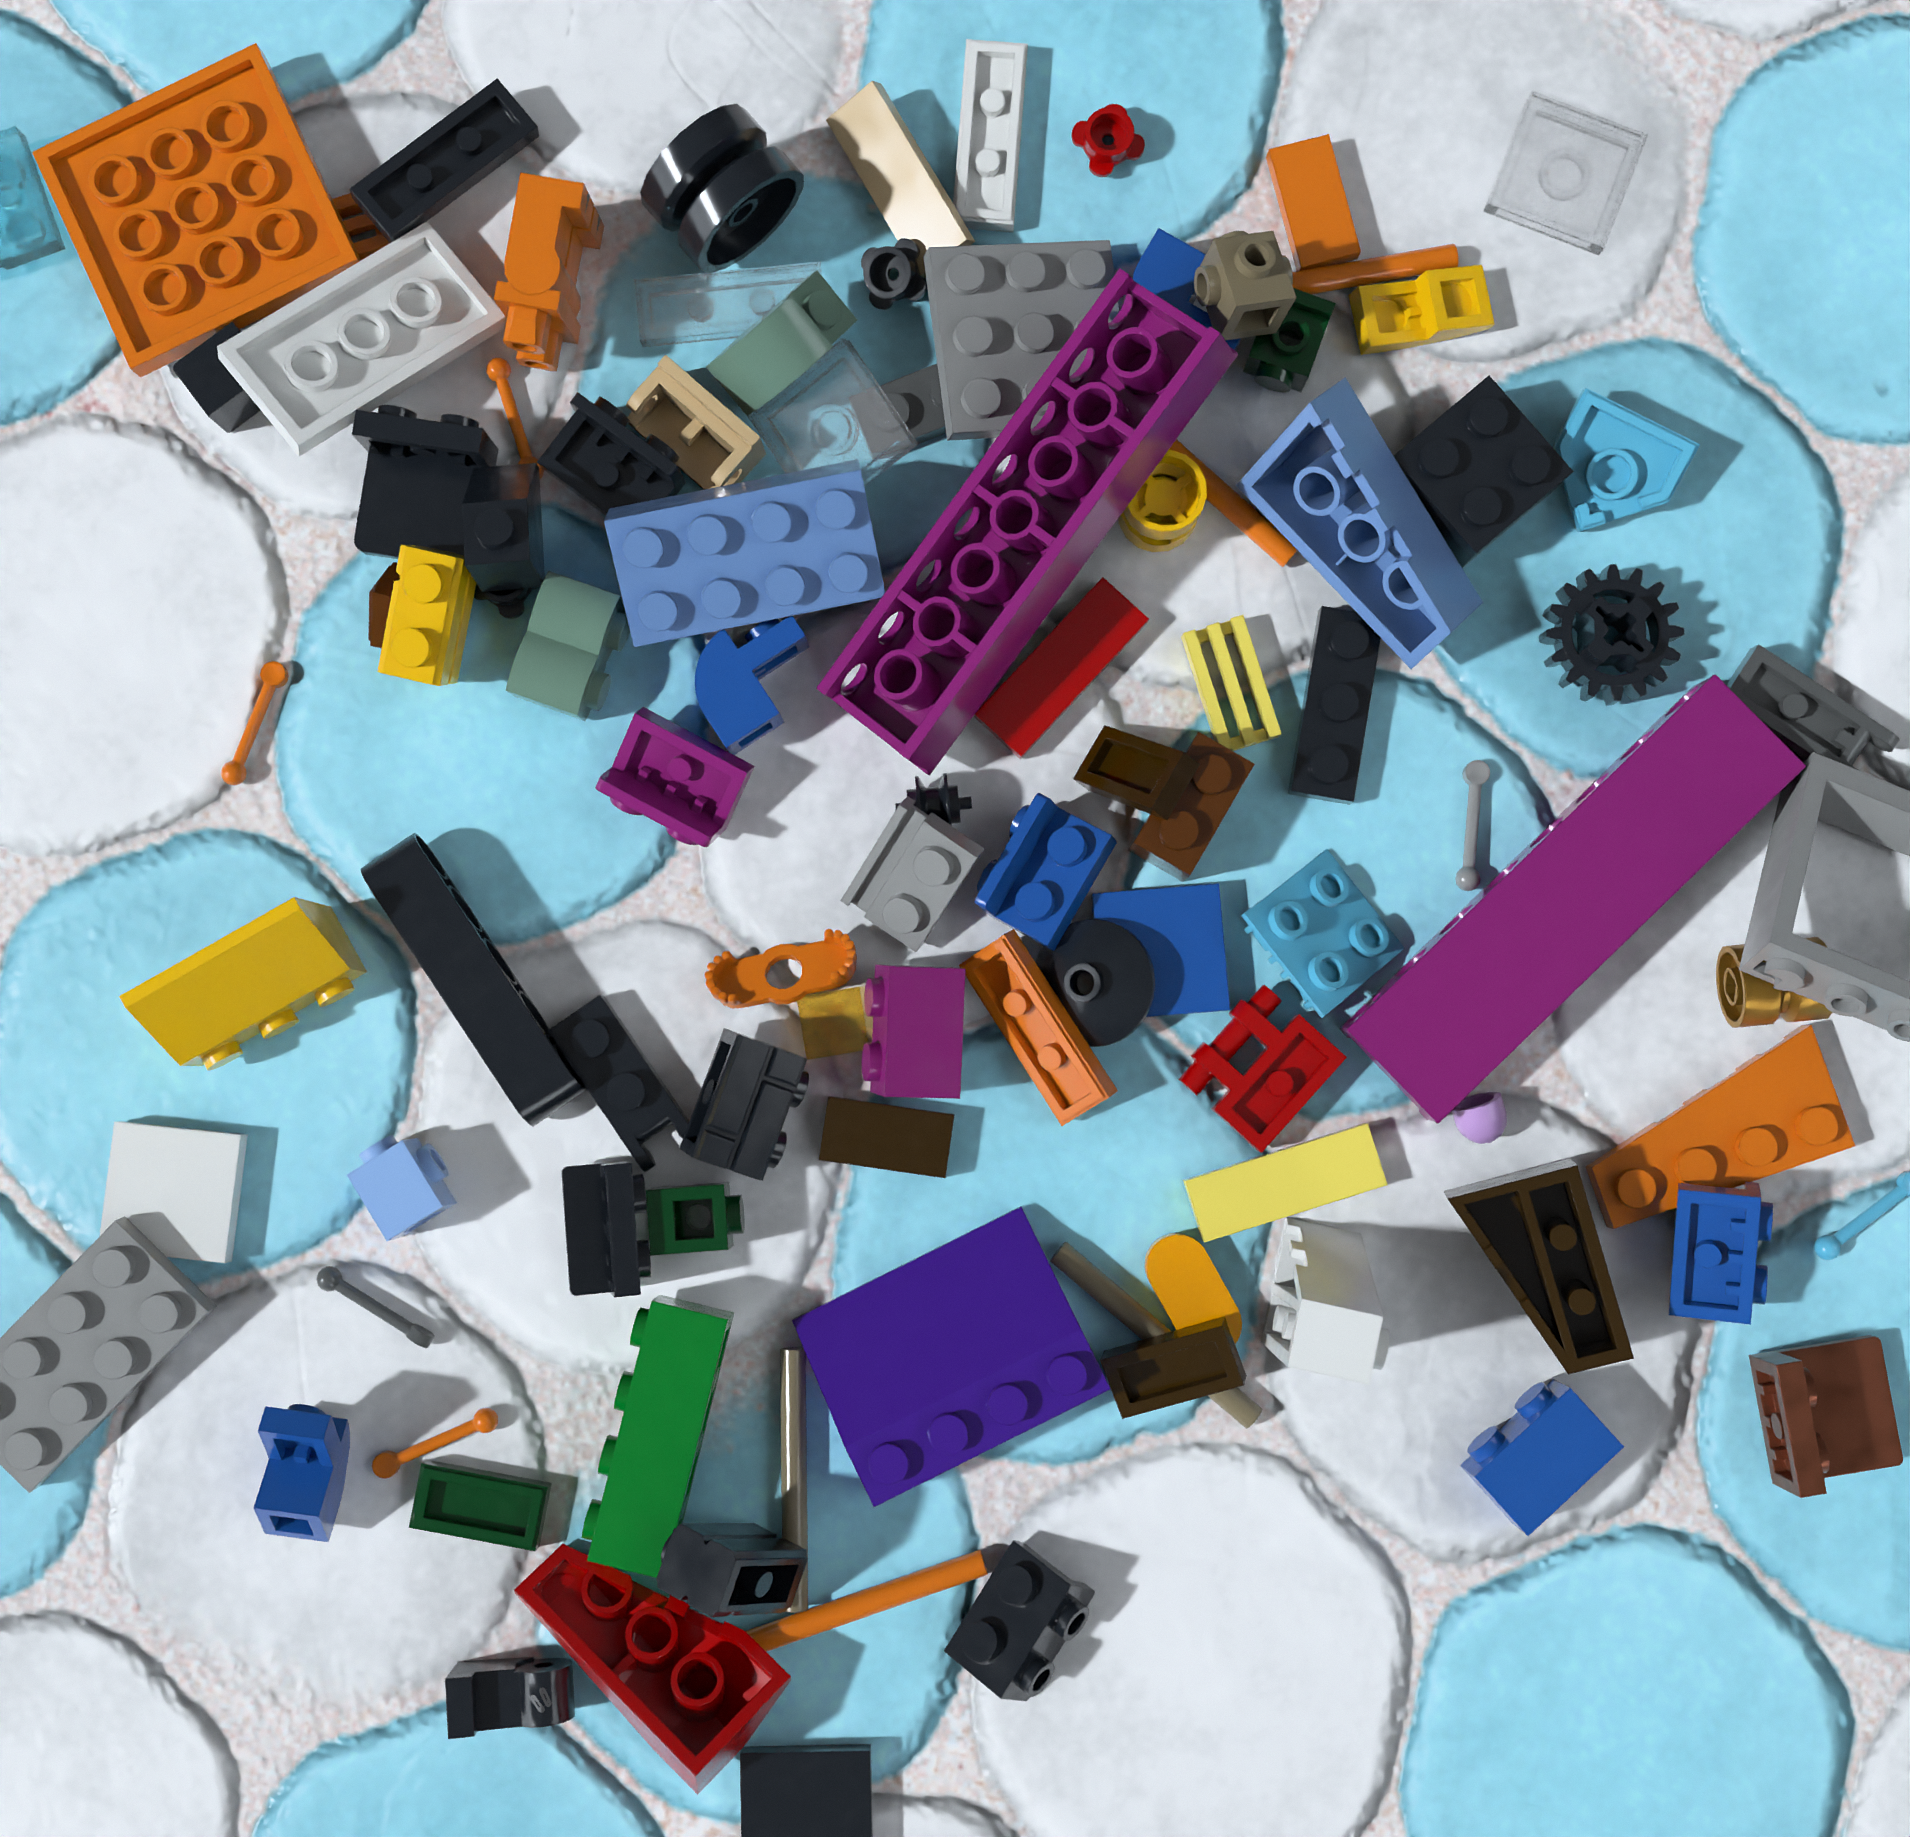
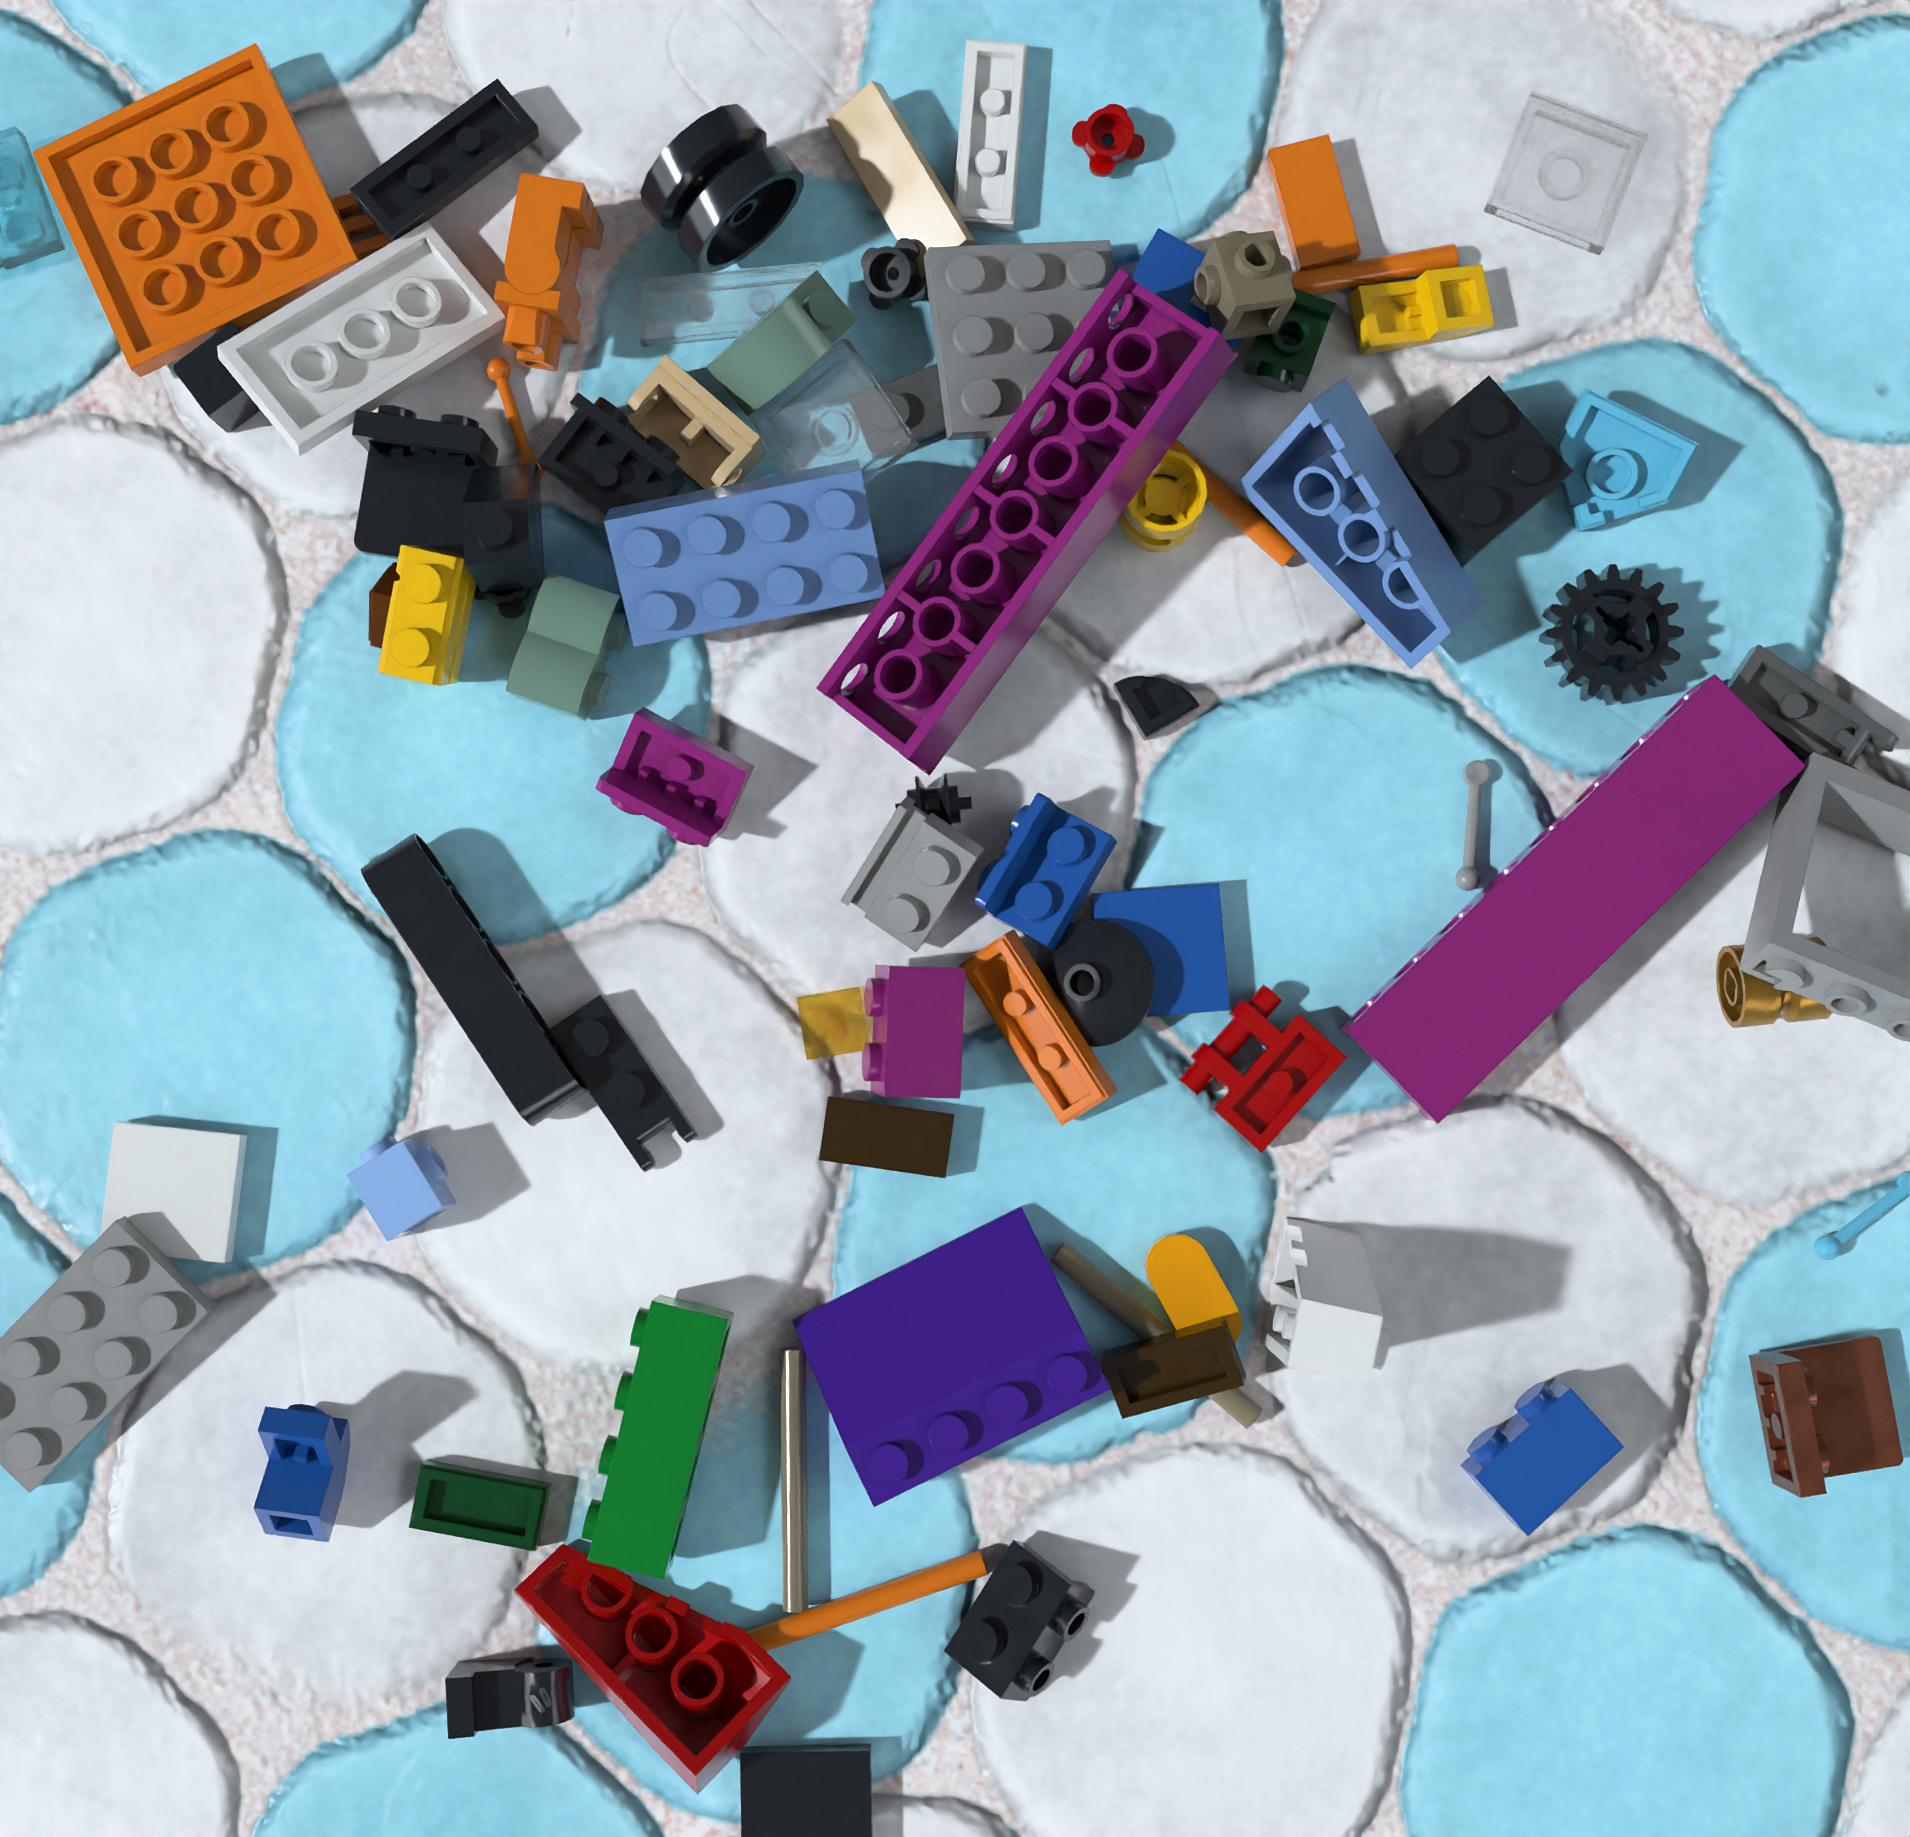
yellow slope [119,897,367,1071] -> none
orange hinge [221,661,289,785] -> none
dark grey hinge [316,1266,435,1348] -> none
orange hinge [372,1408,498,1479] -> none
black bracket [561,1161,651,1298] -> none
dark green brick [646,1182,745,1256] -> none
black brick [656,1523,808,1617] -> none
black brick [679,1028,809,1181] -> none
blue brick [695,616,810,755] -> none
orange piece [705,929,857,1009] -> none
red tile [974,577,1149,760] -> none
dark brown tile [1073,725,1200,820] -> none
reddish brown brick [1128,732,1255,882] -> none
light yellow tile [1181,615,1282,751] -> none
light yellow tile [1183,1123,1388,1243] -> none
medium azure hinge [1241,849,1405,1018] -> none
black plate [1288,606,1381,805] -> none
dark brown wedge [1444,1158,1634,1375] -> none
lavender hinge [1452,1092,1507,1144] -> none
orange wing [1585,1025,1855,1229] -> none
blue bracket [1669,1182,1773,1325] -> none
none -> black tile [1113,675,1200,740]

